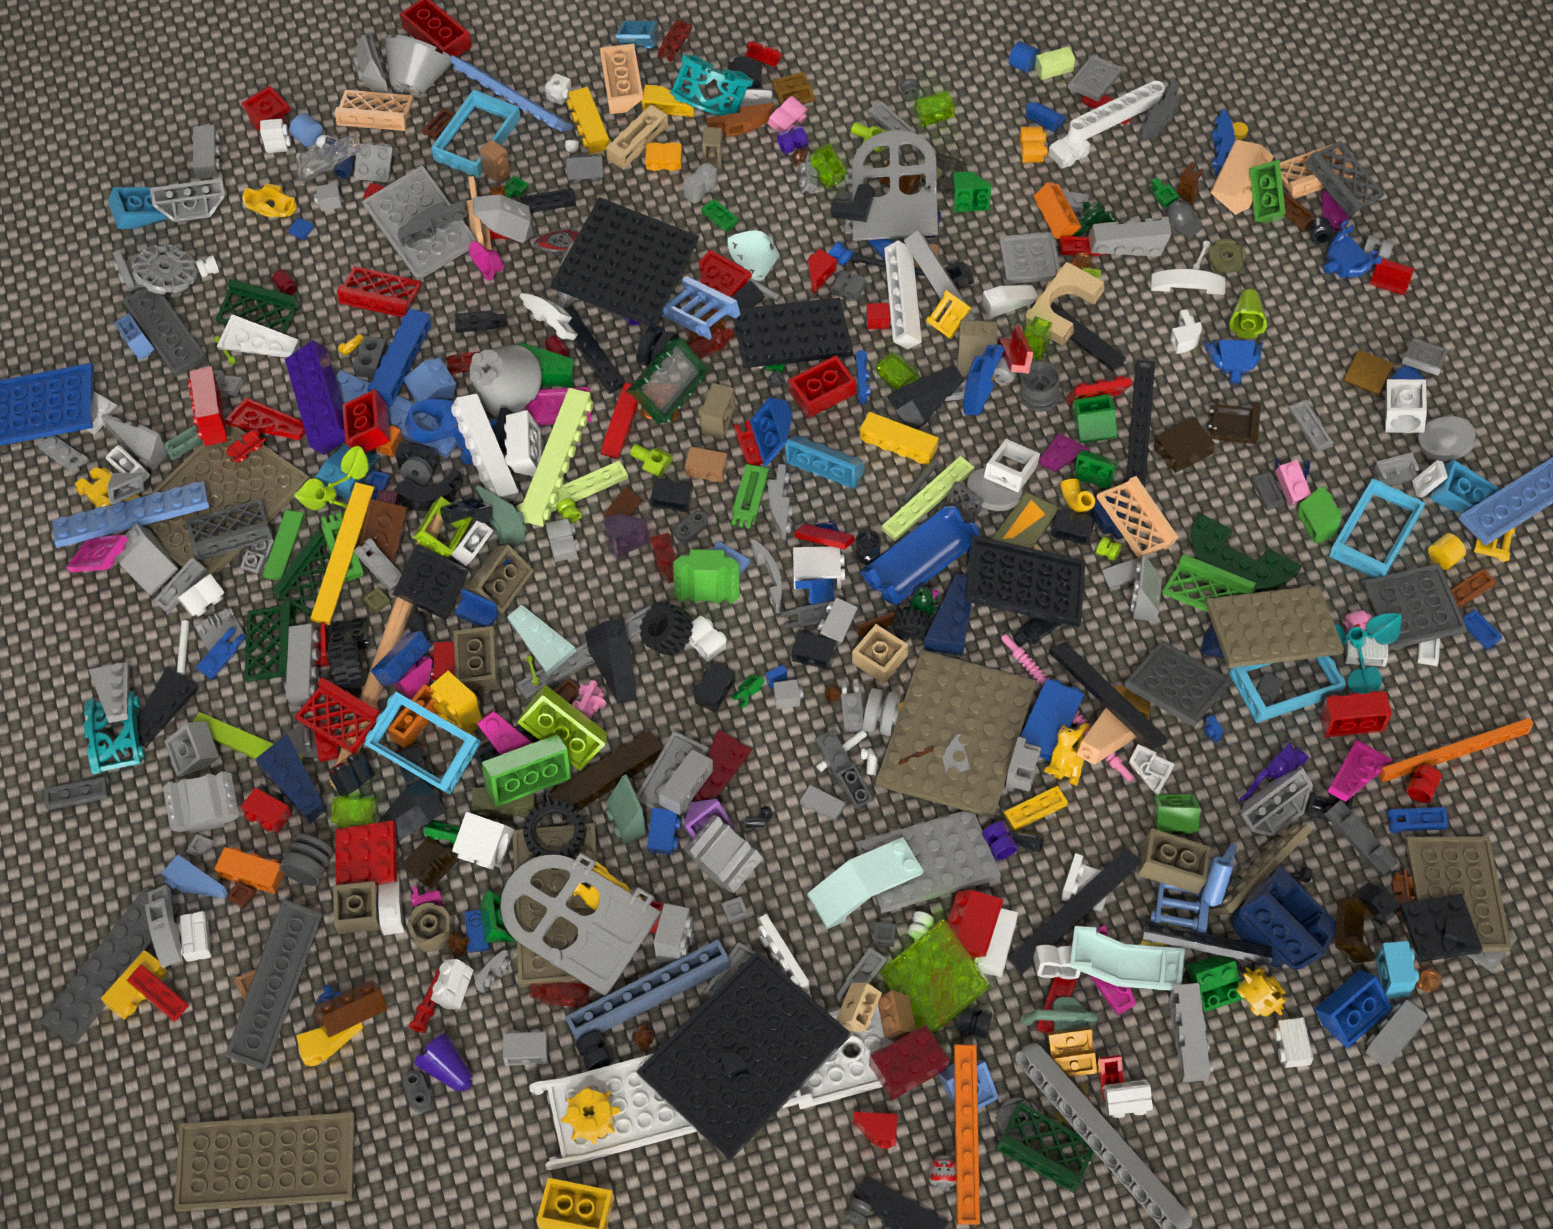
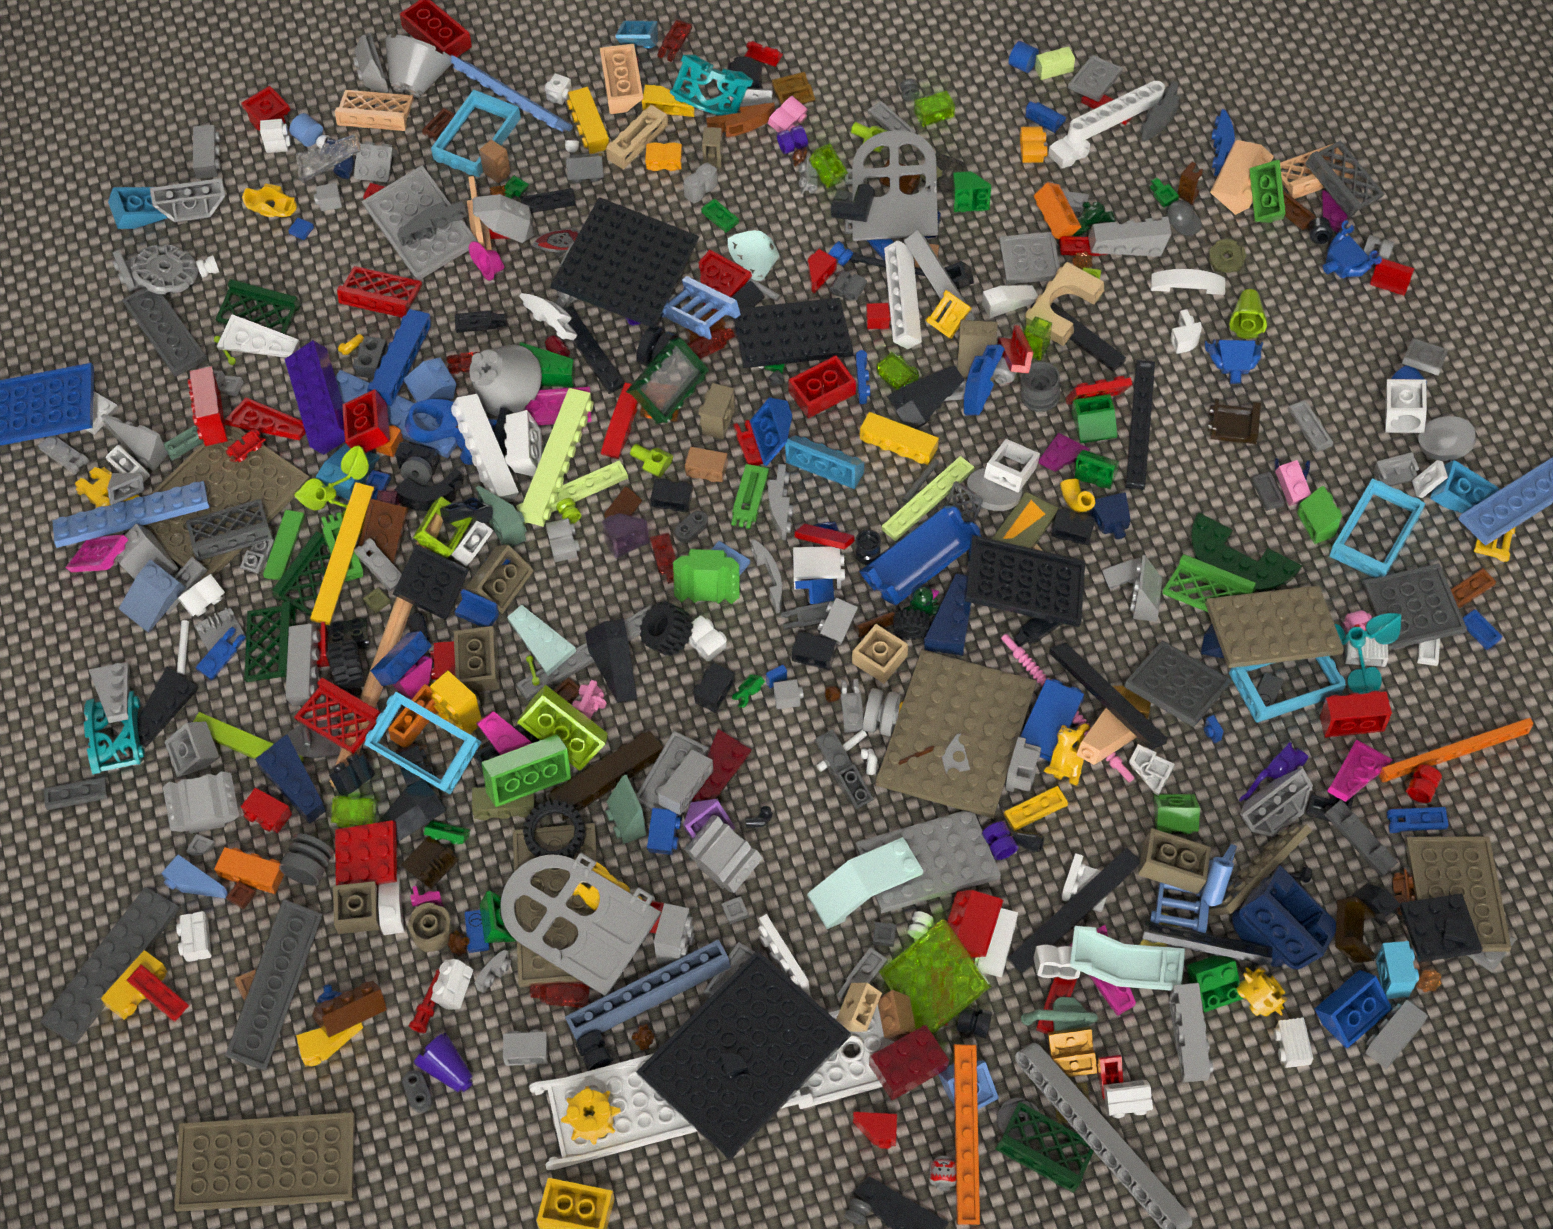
medium blue slope [114,313,155,360] -> none
light grey slope [145,885,182,968] -> none
dark red brick [272,269,297,295] -> none
red hinge [314,708,339,762] -> none
white brick [452,812,514,870] -> none
light grey tile [800,785,846,822] -> none
light nougat fence [1096,476,1179,558] -> none
lime wheel [1096,536,1122,562] -> none
dark brown brick [1154,416,1215,473] -> none
white hinge [1193,241,1210,270] -> none
yellow tile [1232,122,1248,140] -> none
pearl gold slope [1344,350,1394,396] -> none
yellow piece [1428,533,1466,570] -> none
none -> sand blue slope [119,559,186,633]

